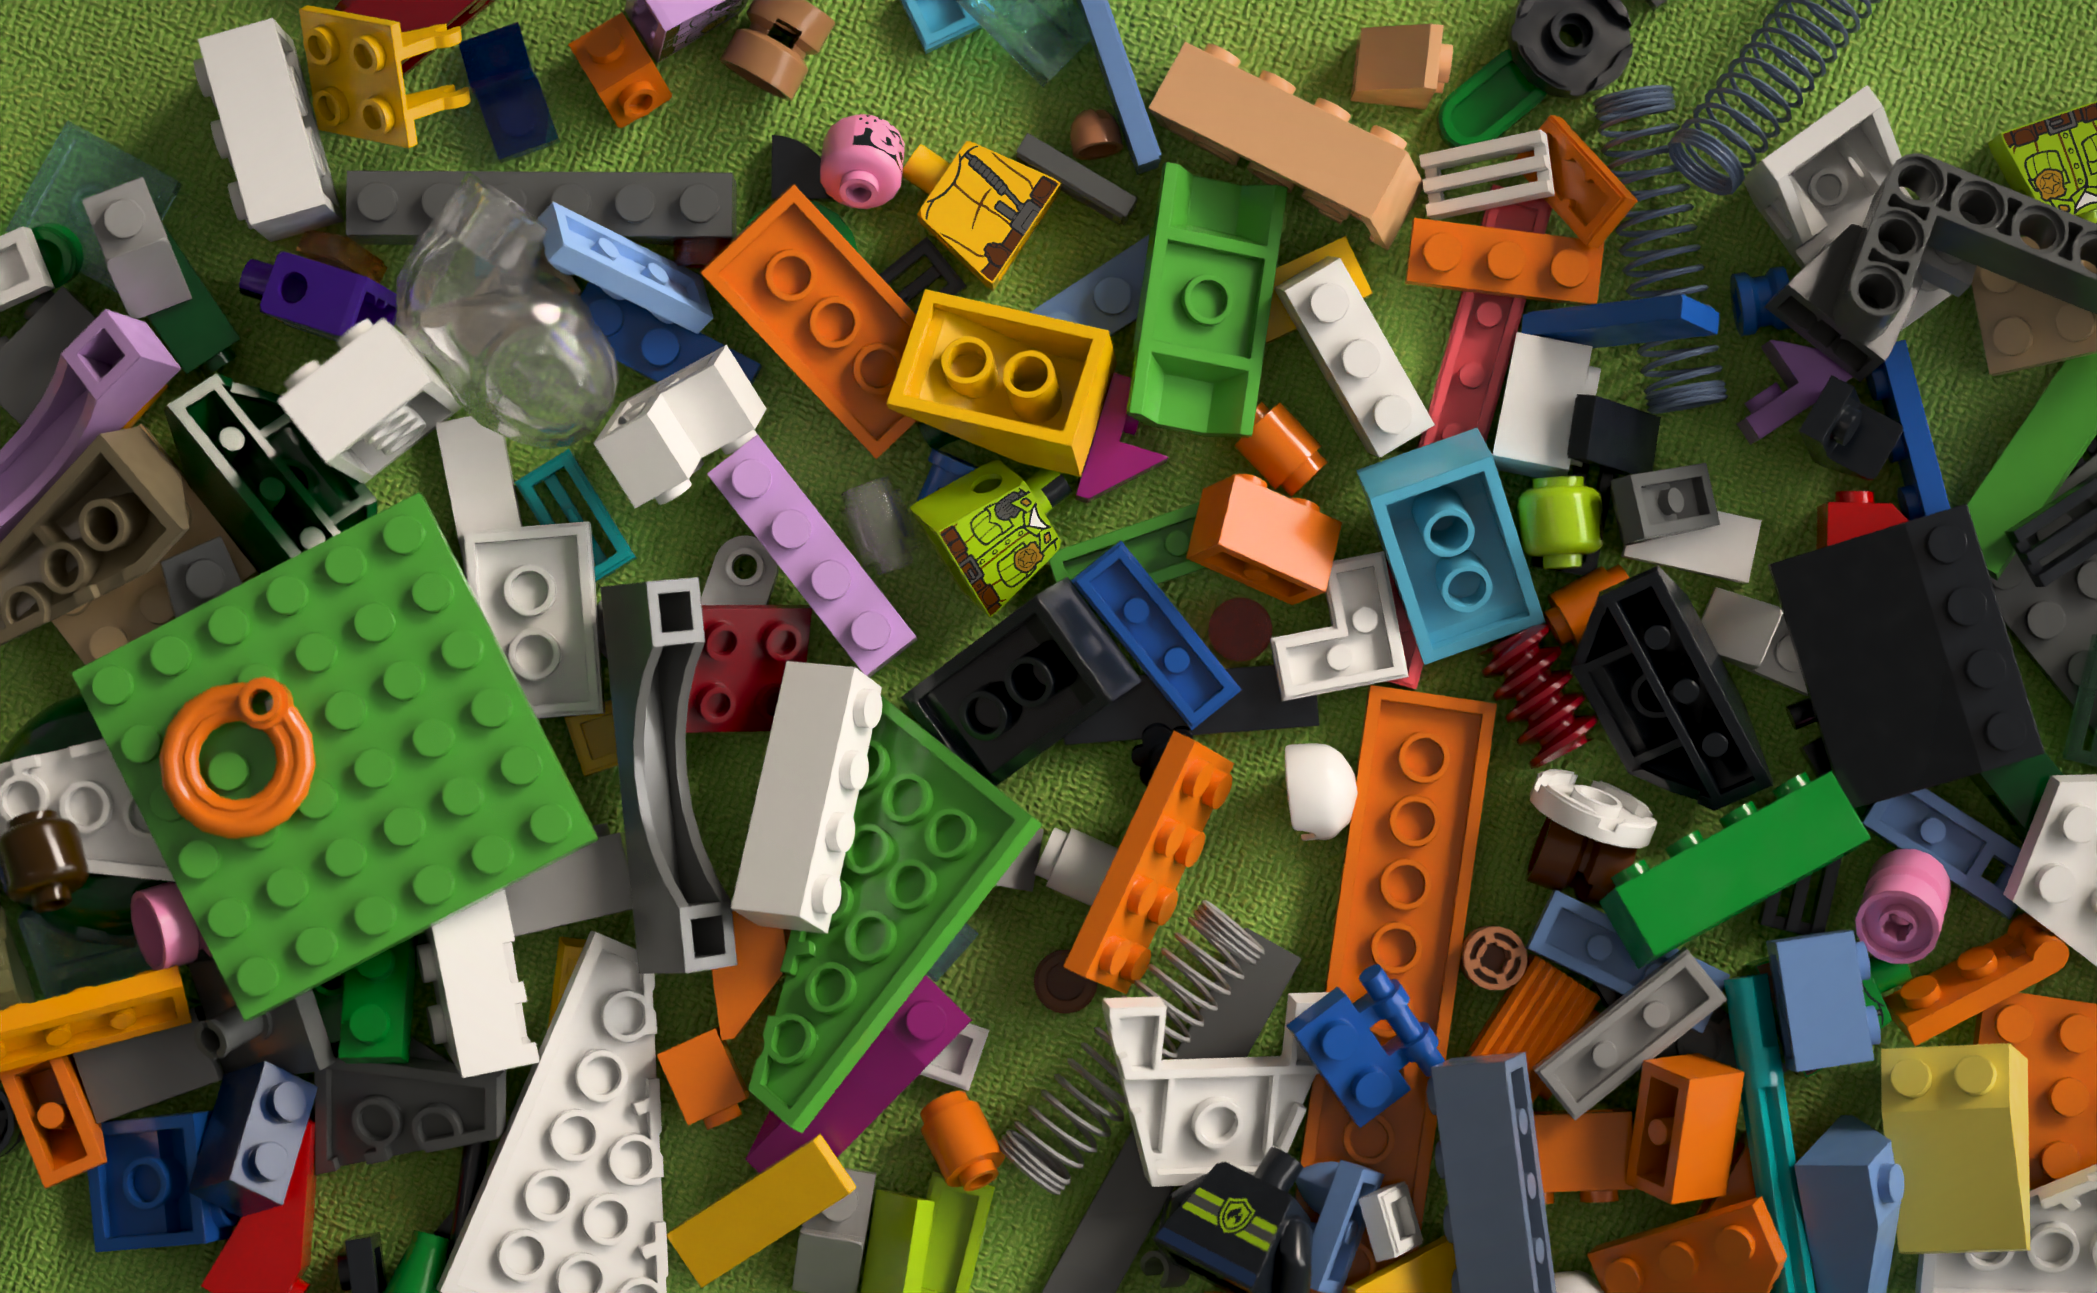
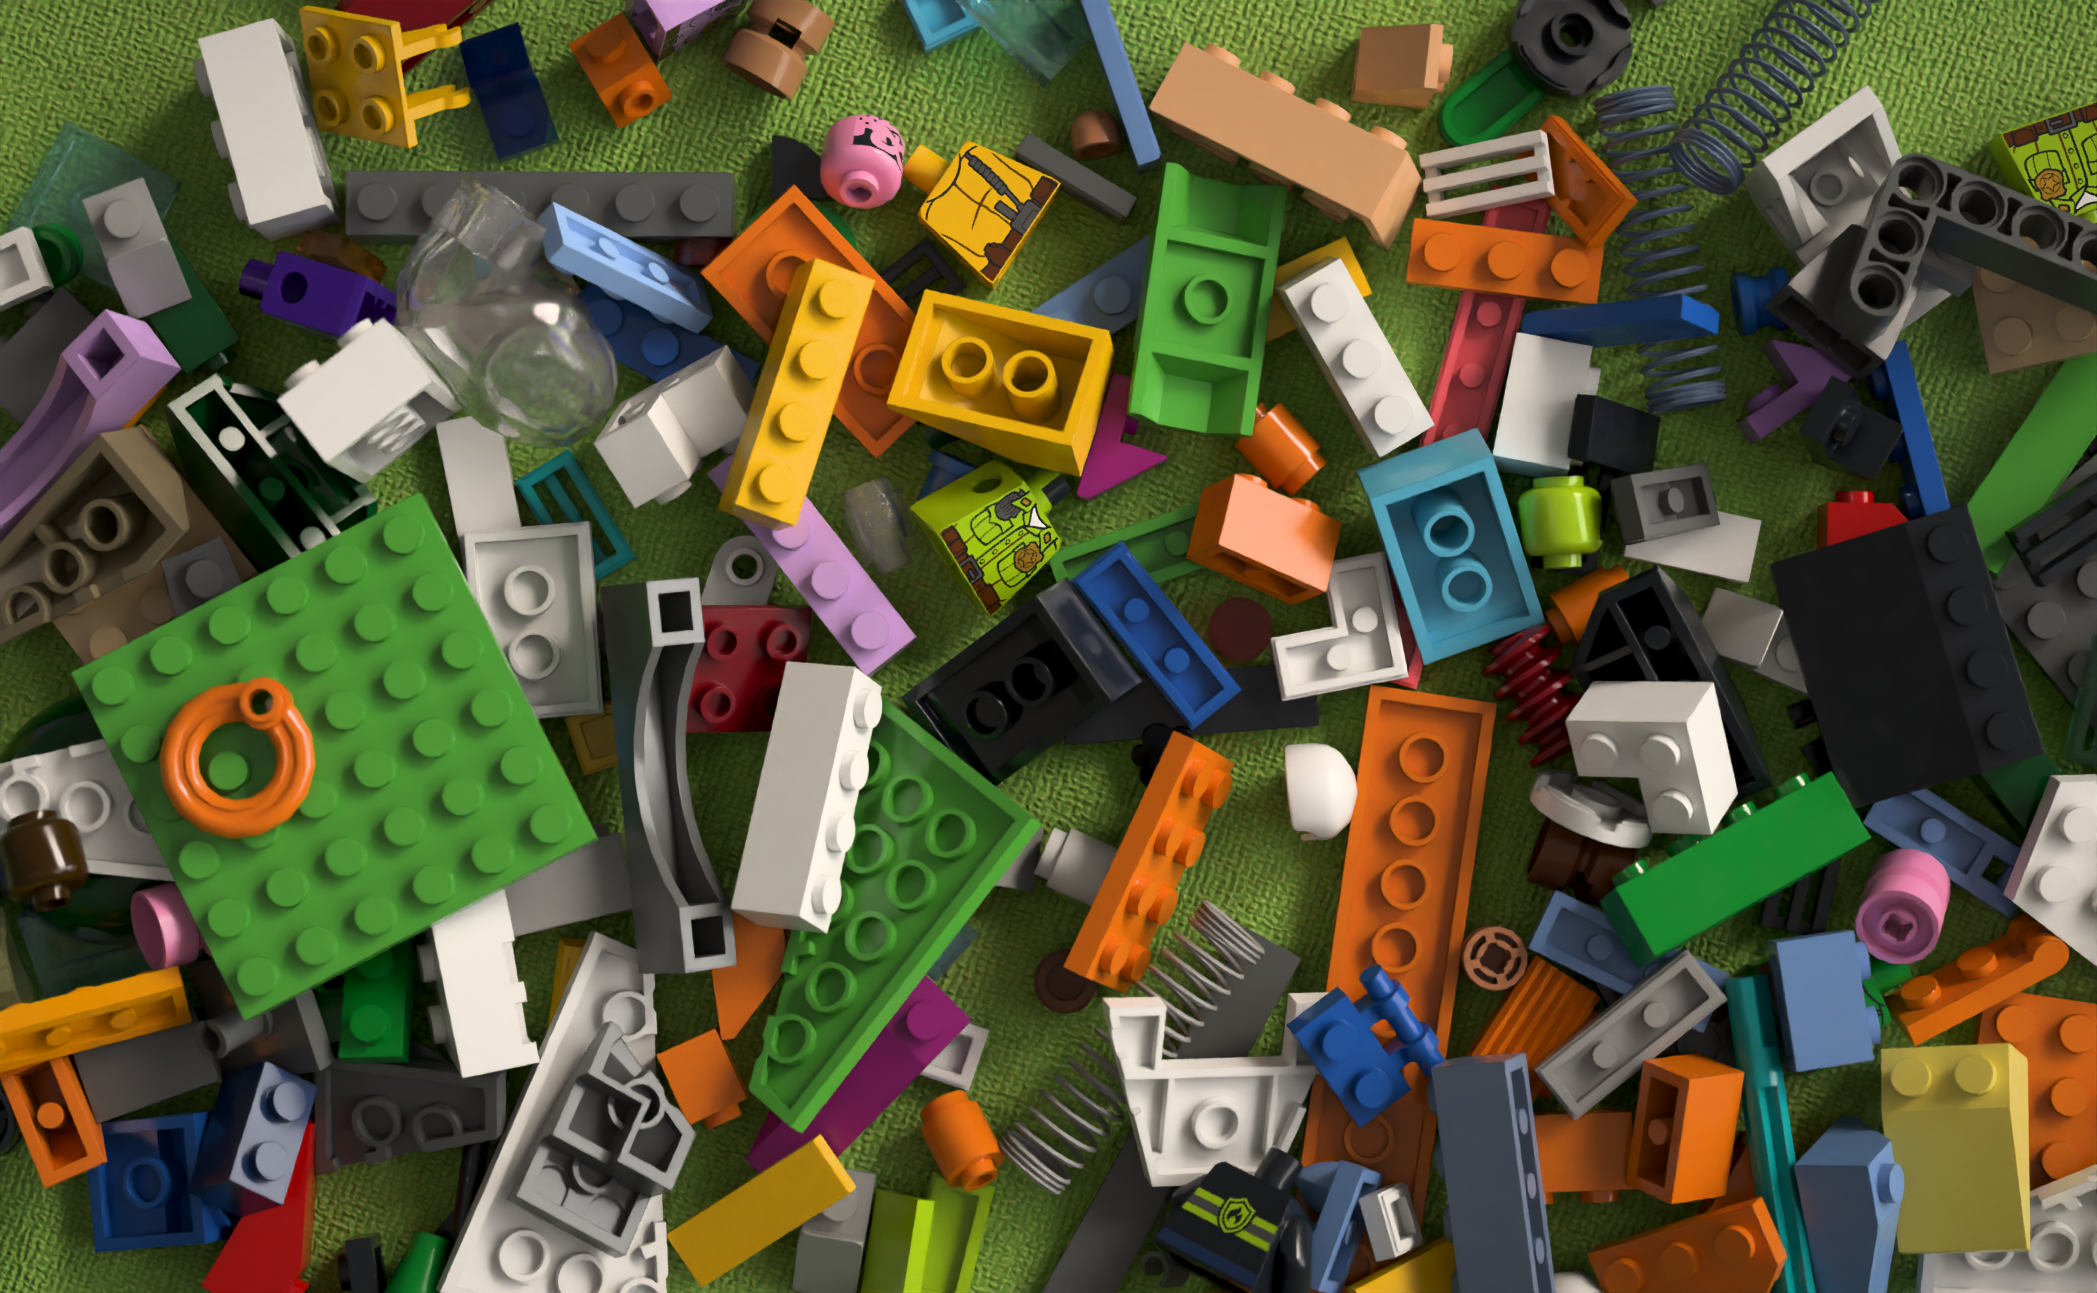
none -> dark grey slope [506,1021,696,1259]
none -> yellow brick [717,258,875,531]
none -> white brick [1565,681,1738,835]

